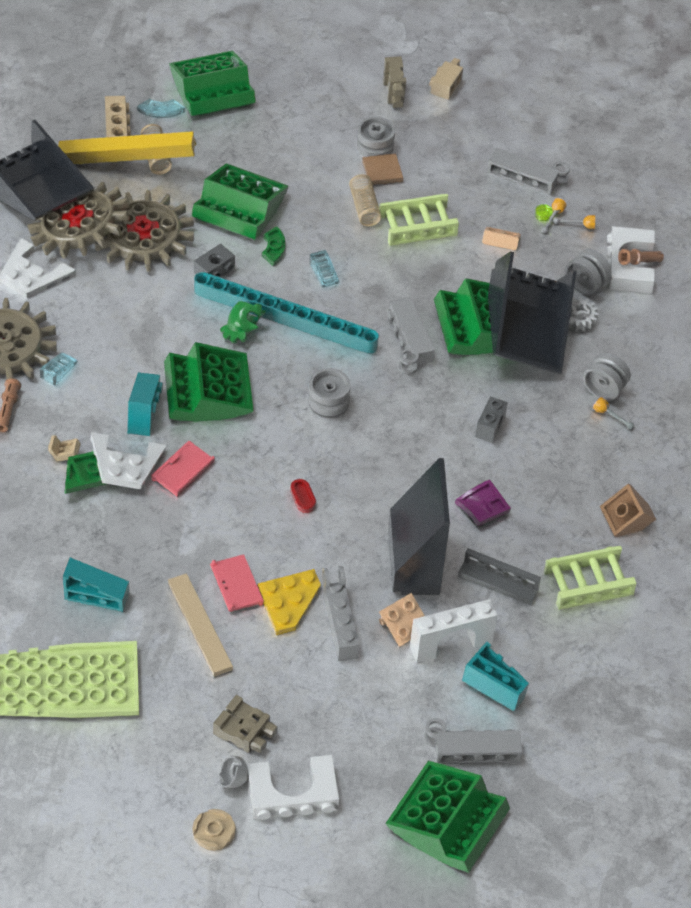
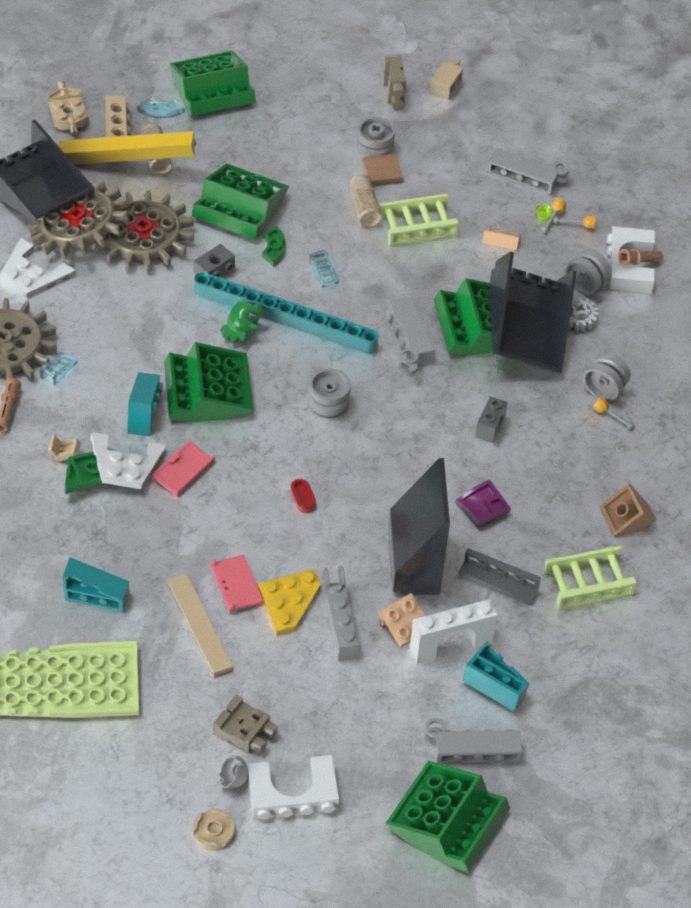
none -> tan plate [48,81,88,137]

